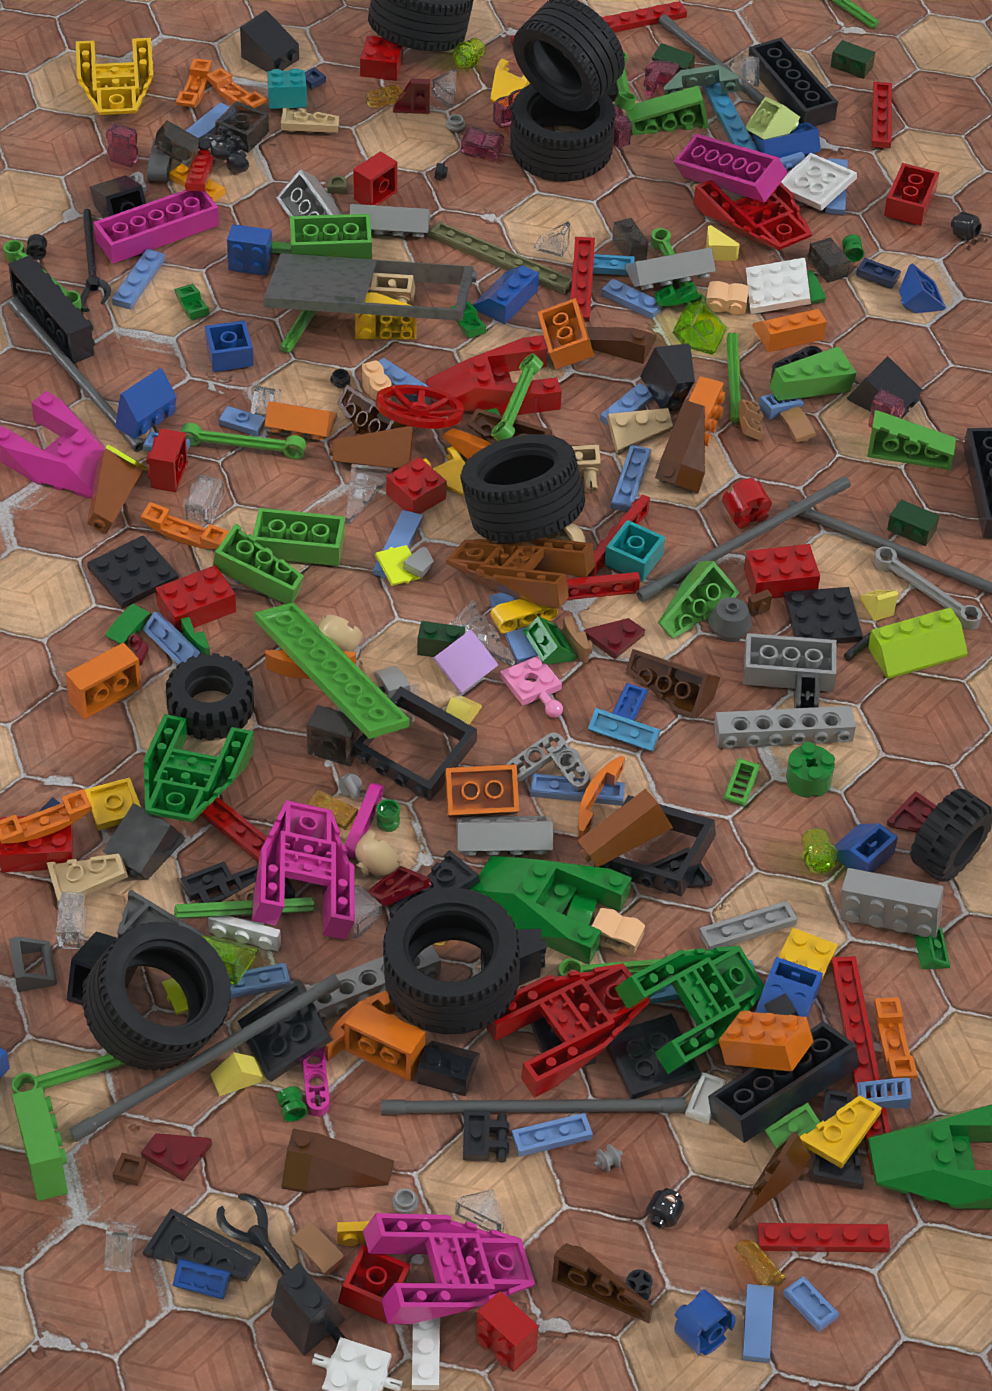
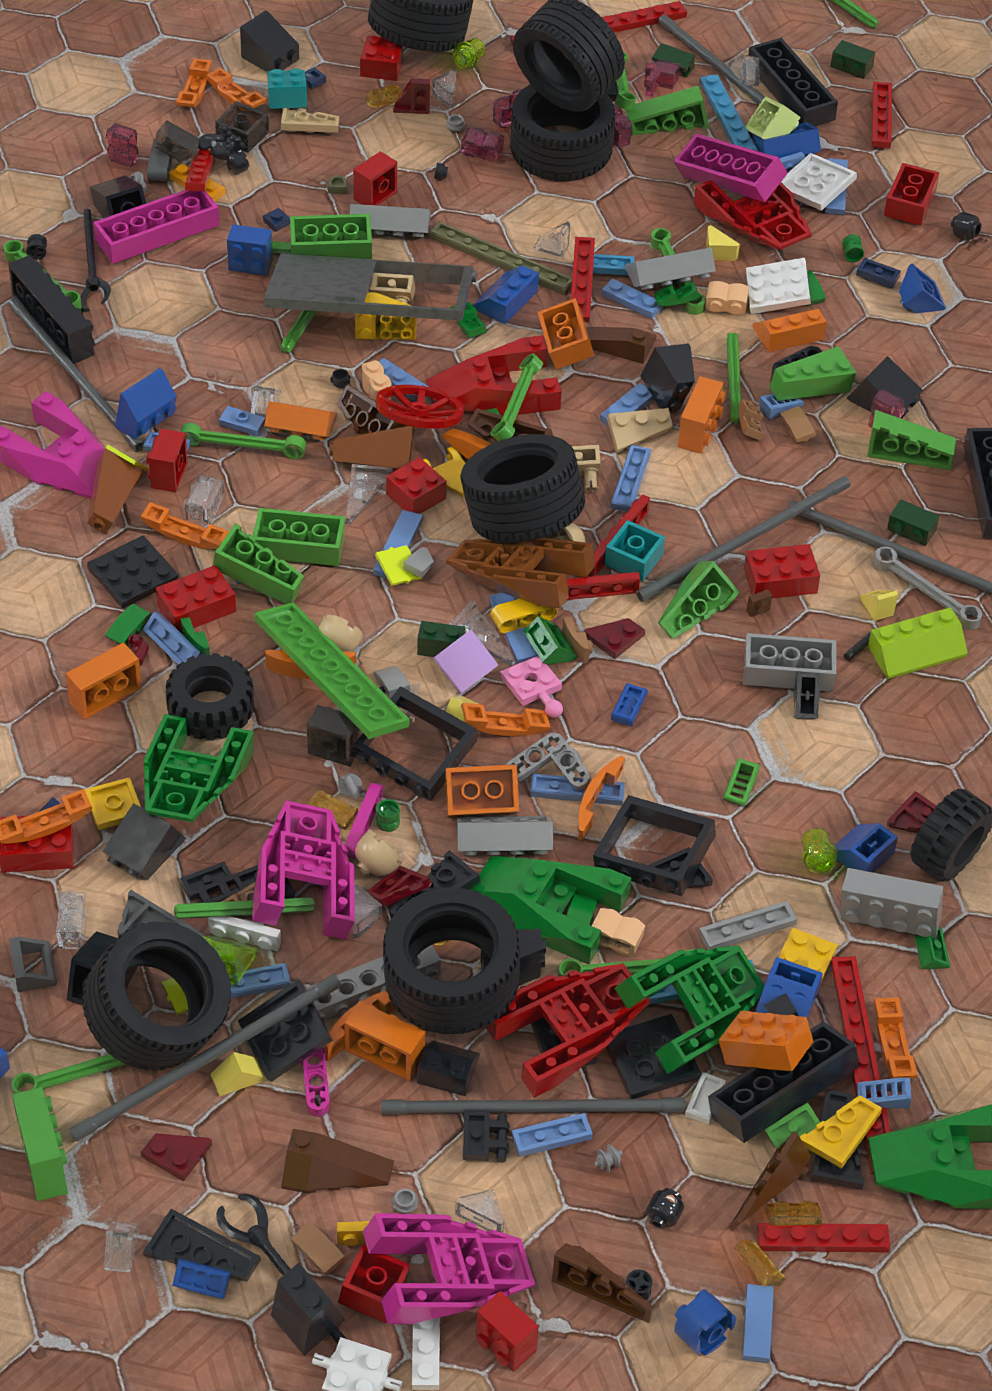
tan wing [47,854,128,906] -> none
yellow wedge [76,38,154,115] -> none
medium blue plate [112,249,165,310] -> none
reddish brown plate [113,1153,147,1186] -> none
green slope [174,283,210,320] -> none
medium blue tile [185,102,235,142] -> none
red plate [200,797,267,863] -> none
blue brick [205,320,254,372] -> none
light grey slope [276,169,343,217] -> none
green wheel [276,1086,308,1122] -> none
yellow flag [490,59,530,108] -> none
dark orange slope [577,789,673,867] -> none
dark azure plate [588,708,661,752] -> none
clear smoke brick [612,218,648,262] -> none
reddish brown wedge [626,649,720,719] -> none
reddish brown wedge [655,400,705,493] -> none
sand green slope [664,65,740,95] -> none
clear neon green slope [672,299,727,355] -> none
dark grey cone [708,597,753,642] -> none
light grey brick [714,706,856,748] -> none
red brick [722,478,772,529] -> none
medium blue plate [783,1276,839,1332] -> none
black plate [784,587,863,644] -> none
green brick [786,742,835,798] -> none
clear smoke brick [807,237,850,283] -> none
none -> dark blue plate [263,208,290,232]
none -> orange slope [461,703,551,736]
none -> clear yellow plate [766,1201,822,1226]

